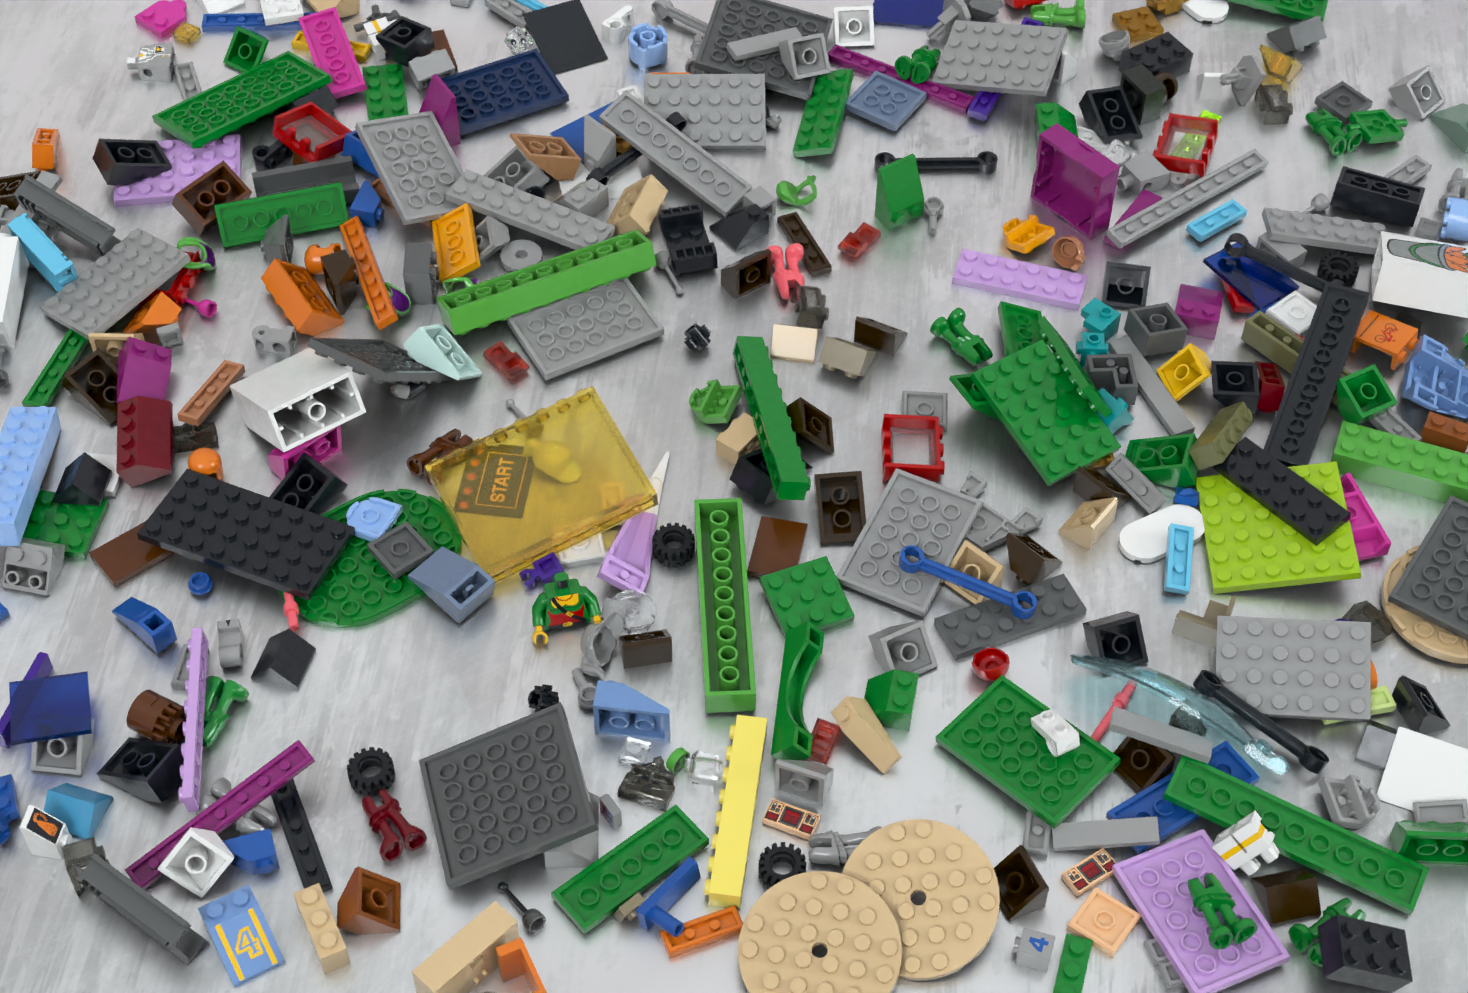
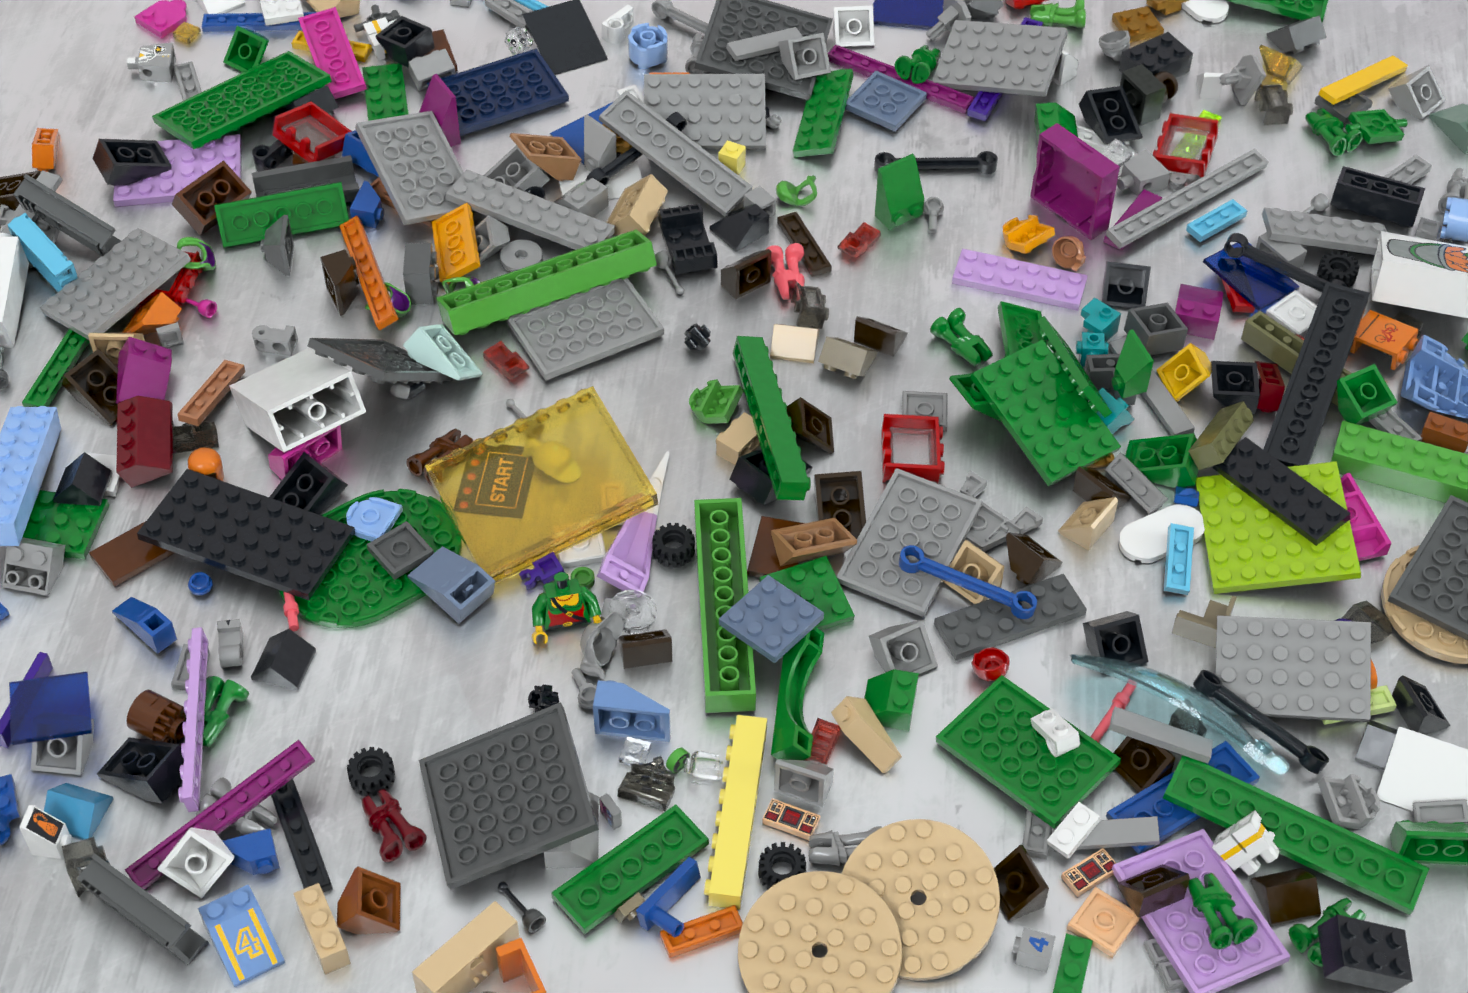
orange slope [261,258,344,336] -> none
orange helmet [304,243,341,275] -> none
none -> bright green tile [570,567,595,589]
none -> light yellow brick [718,140,746,175]
none -> sand blue plate [719,575,824,663]
none -> medium nougat slope [771,518,857,566]
none -> white plate [1047,802,1101,859]
none -> green slope [1112,329,1154,399]
none -> dark brown slope [1117,864,1190,918]
none -> yellow tile [1318,55,1408,105]

